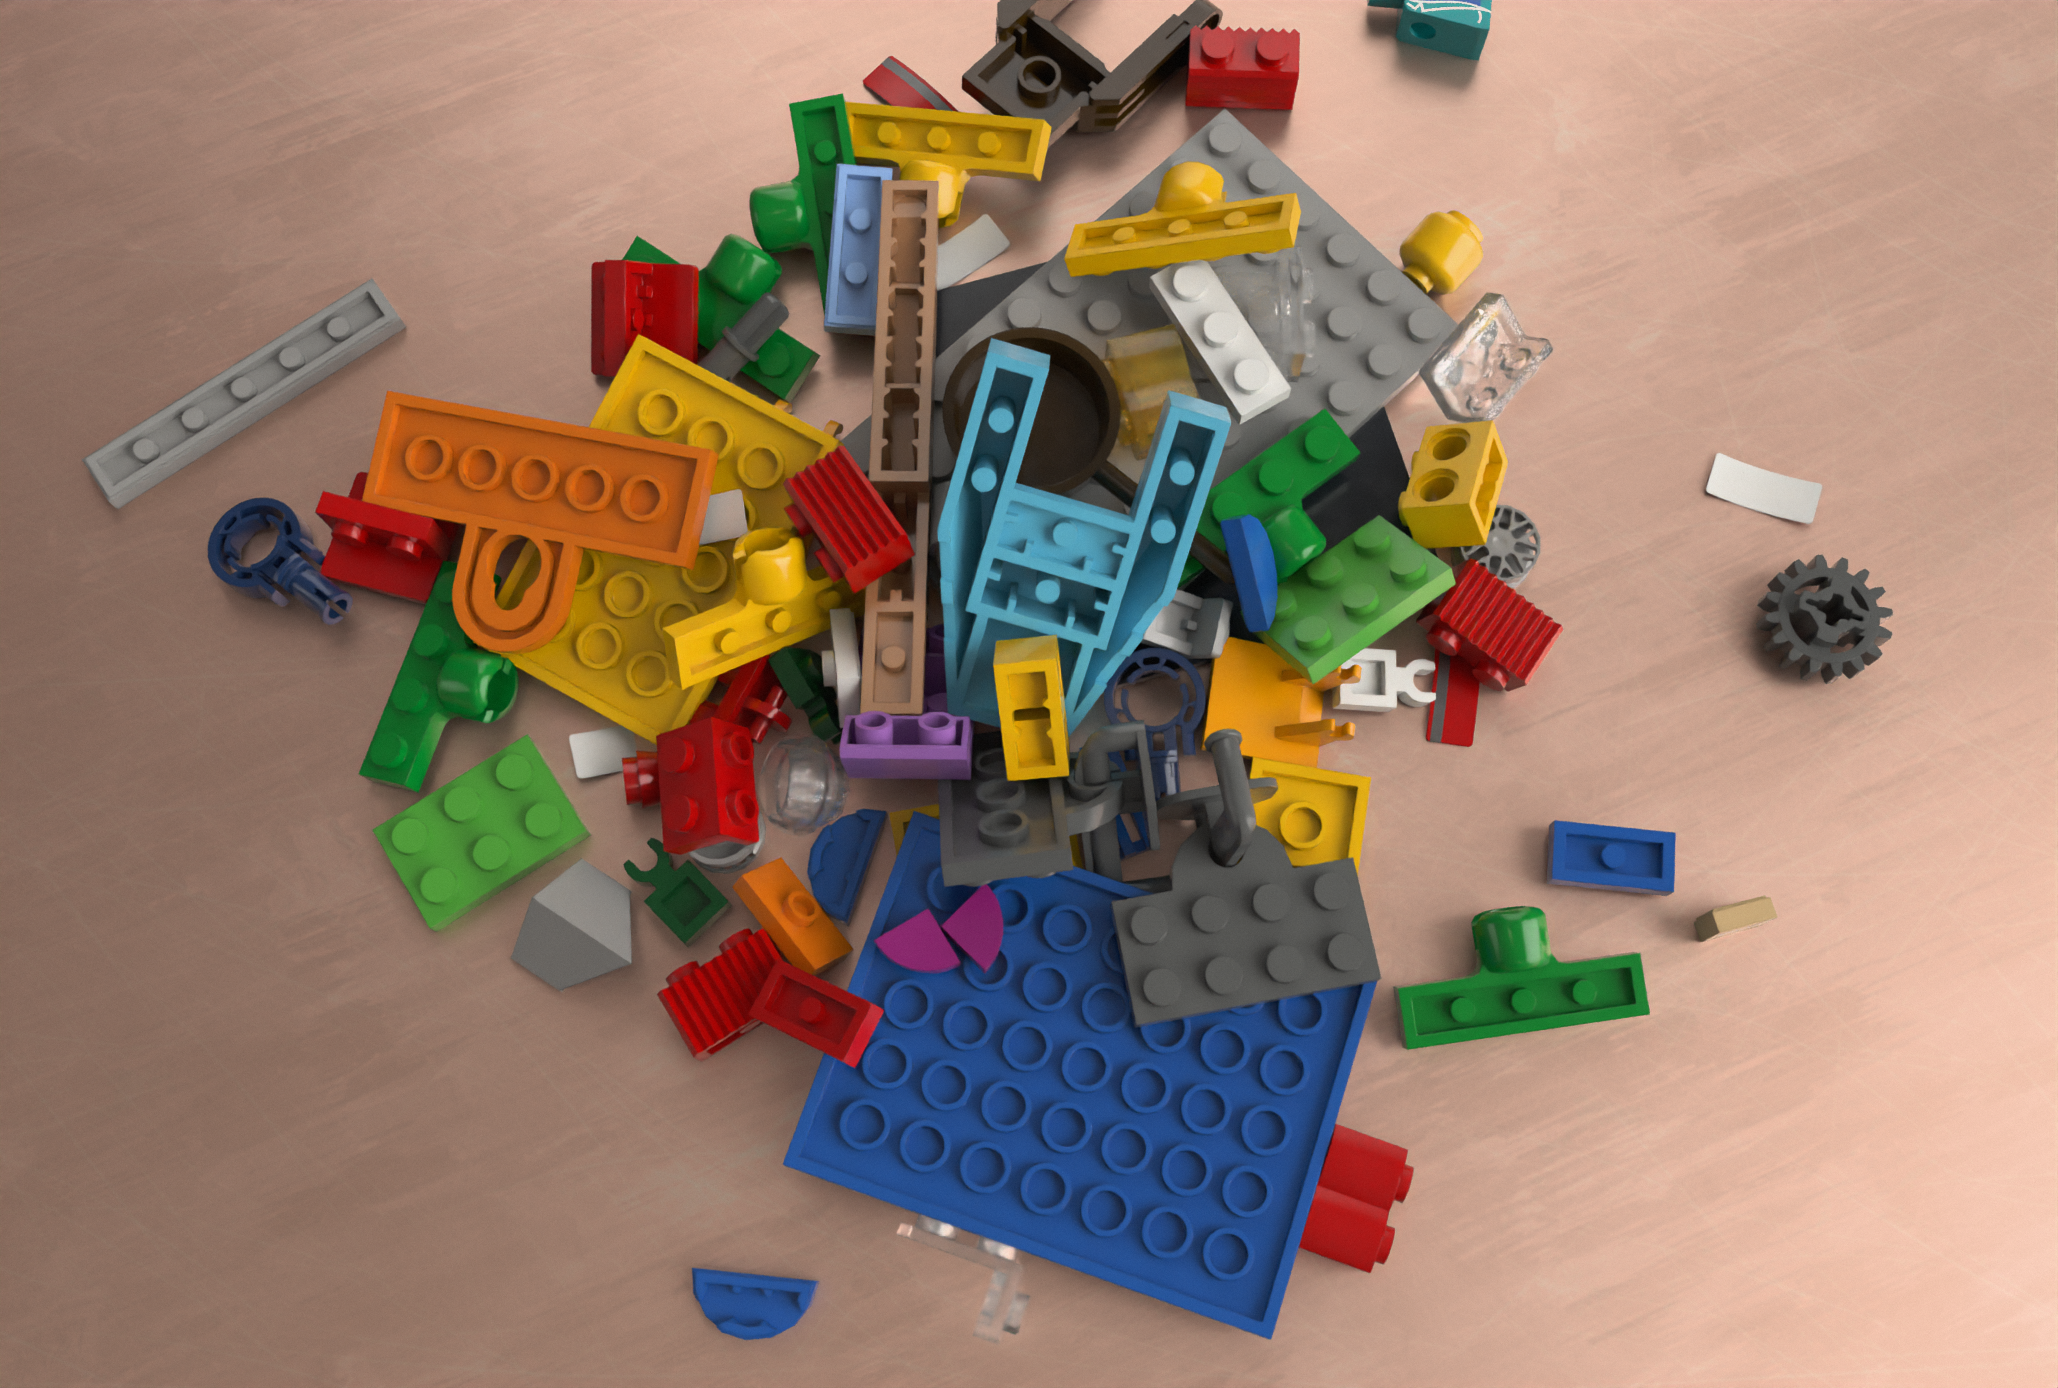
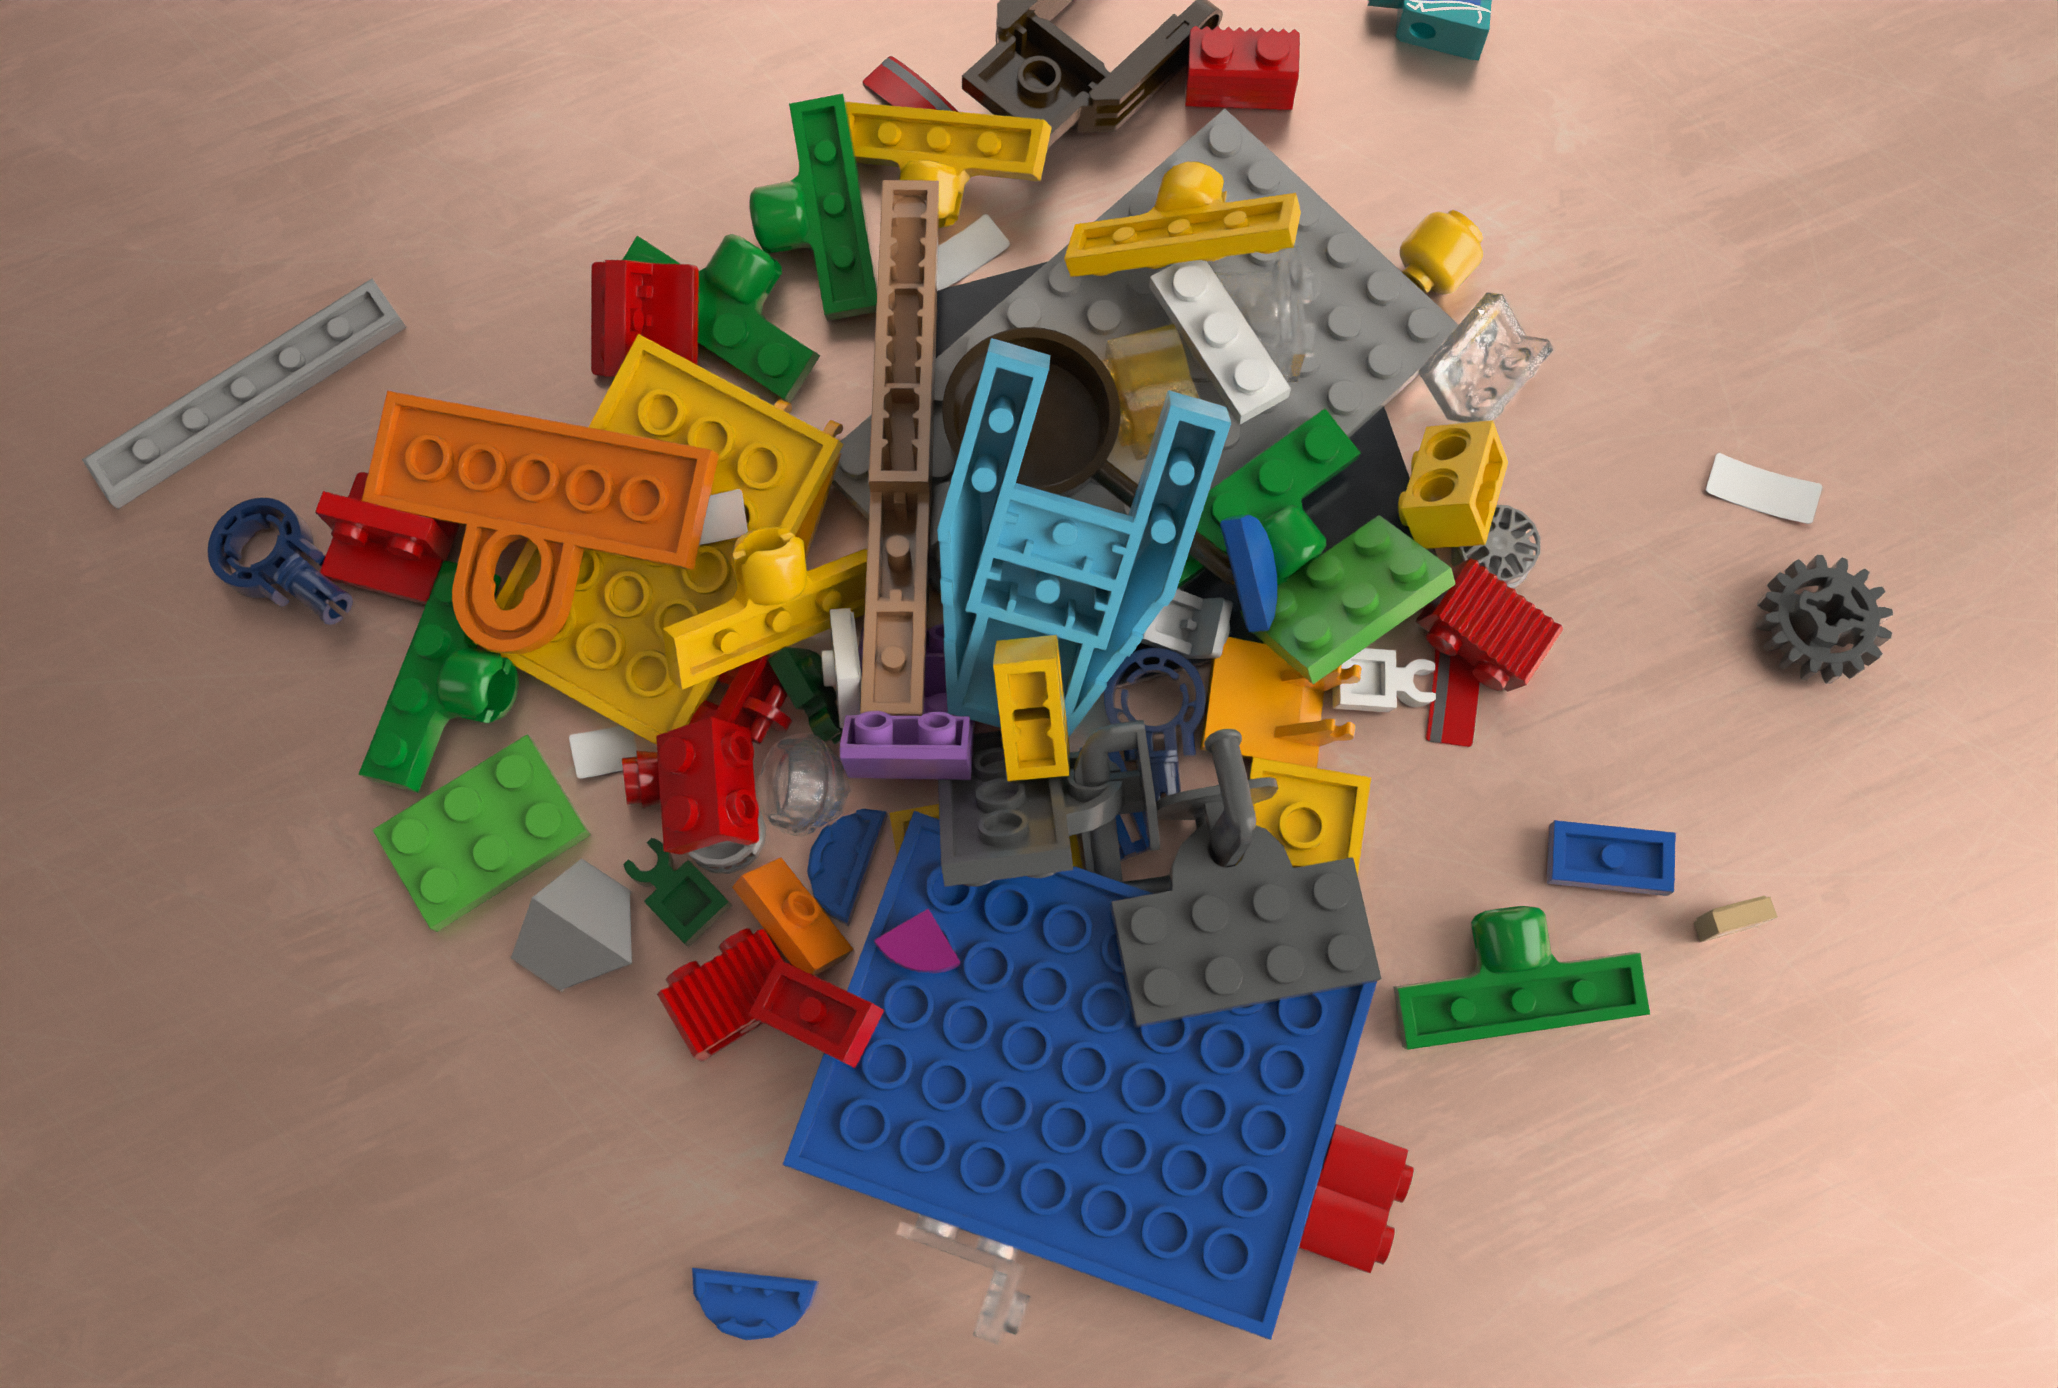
dark grey axle [698,292,789,382] -> none
red brick [783,446,915,594] -> none
light blue tile [824,164,893,336] -> none
magenta tile [941,884,1003,974] -> none

